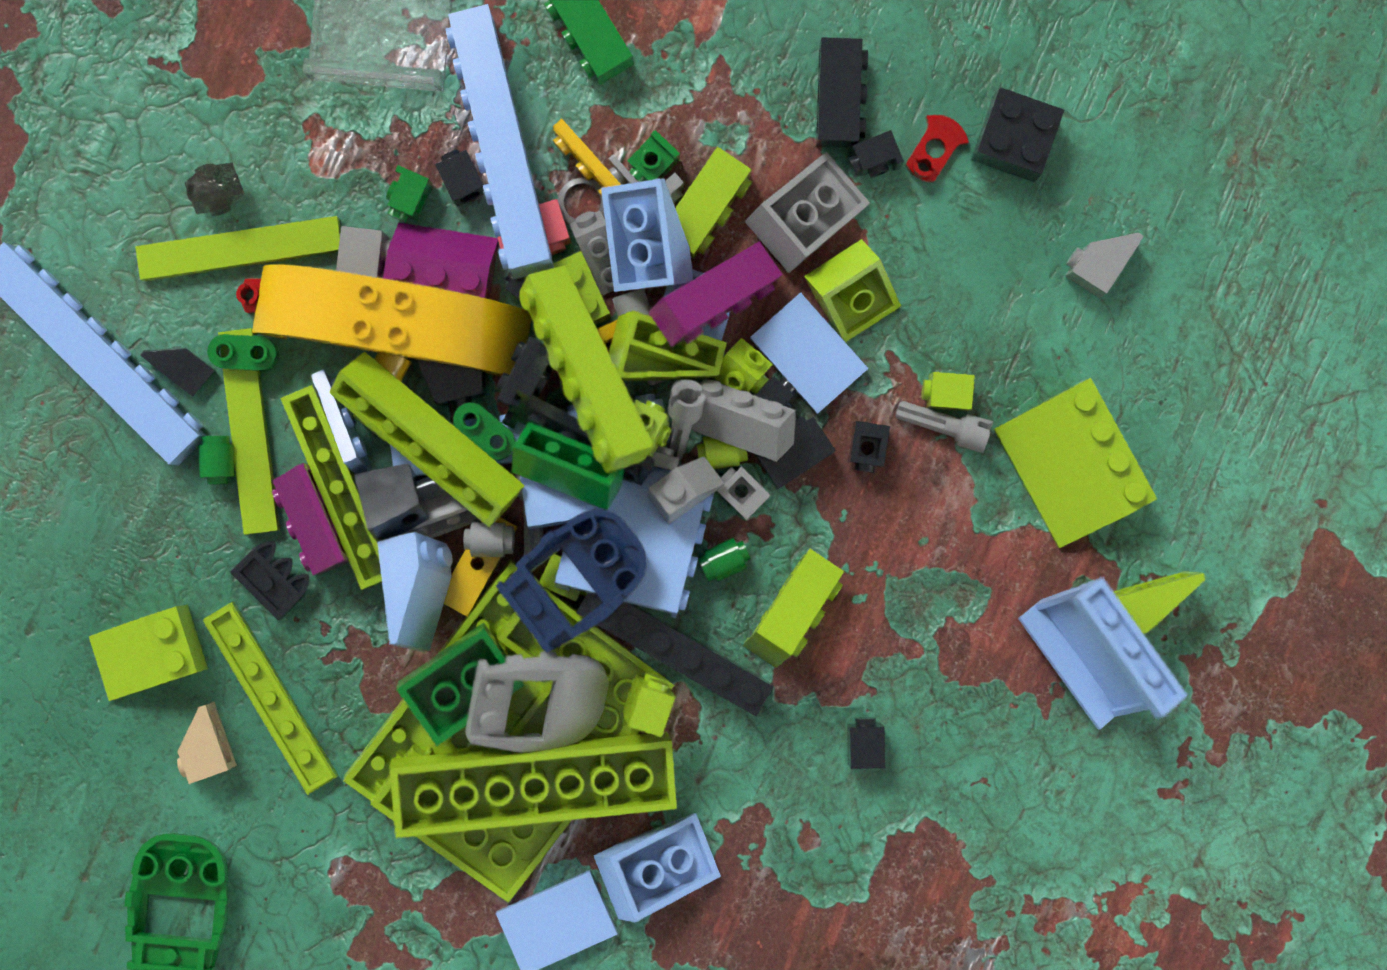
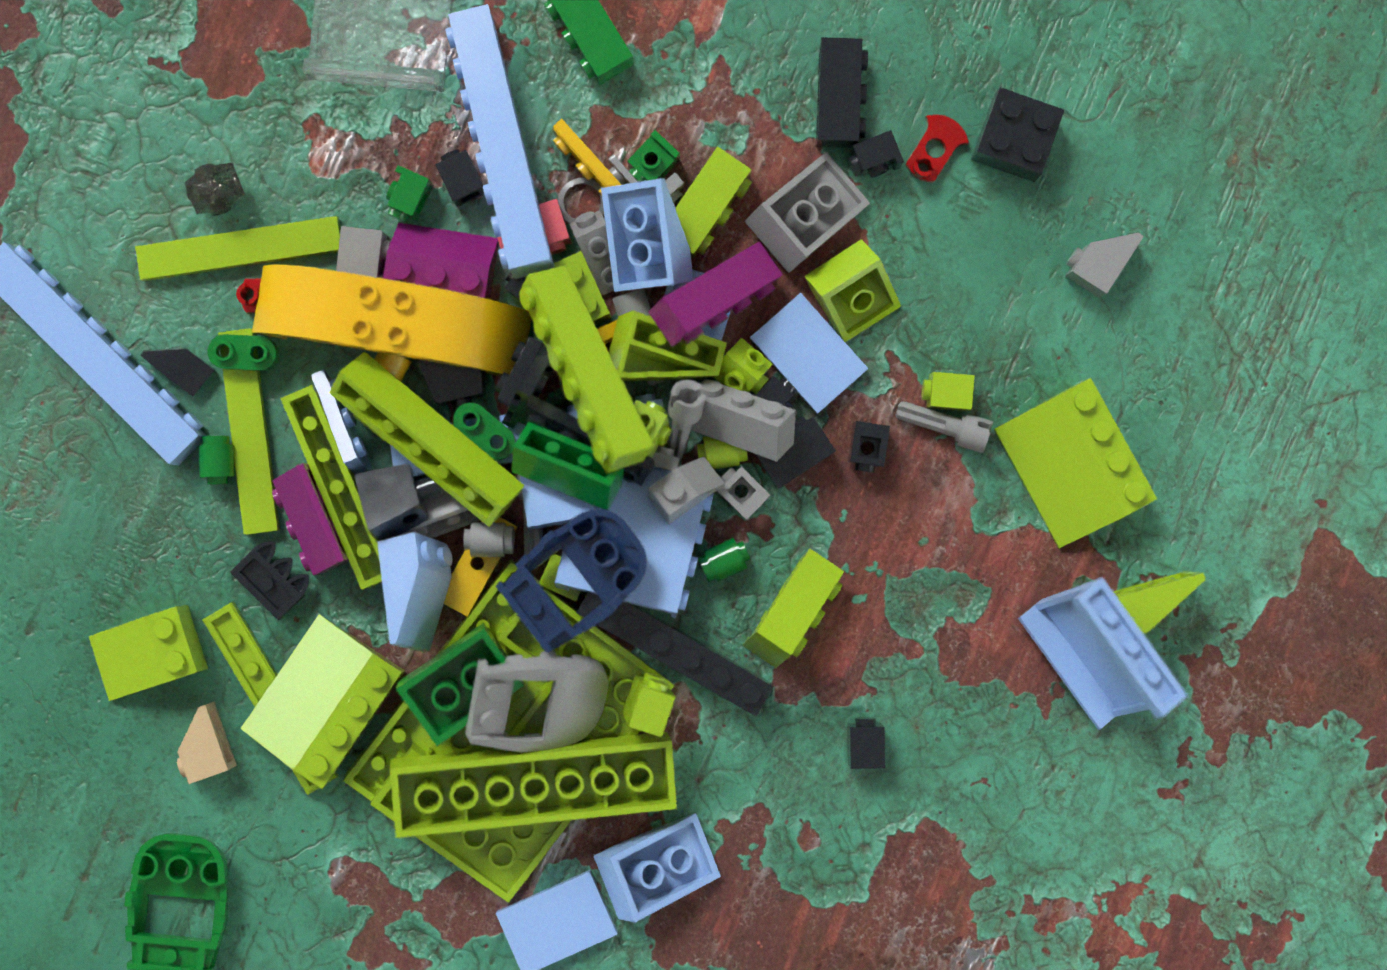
none -> slope [240,614,405,789]

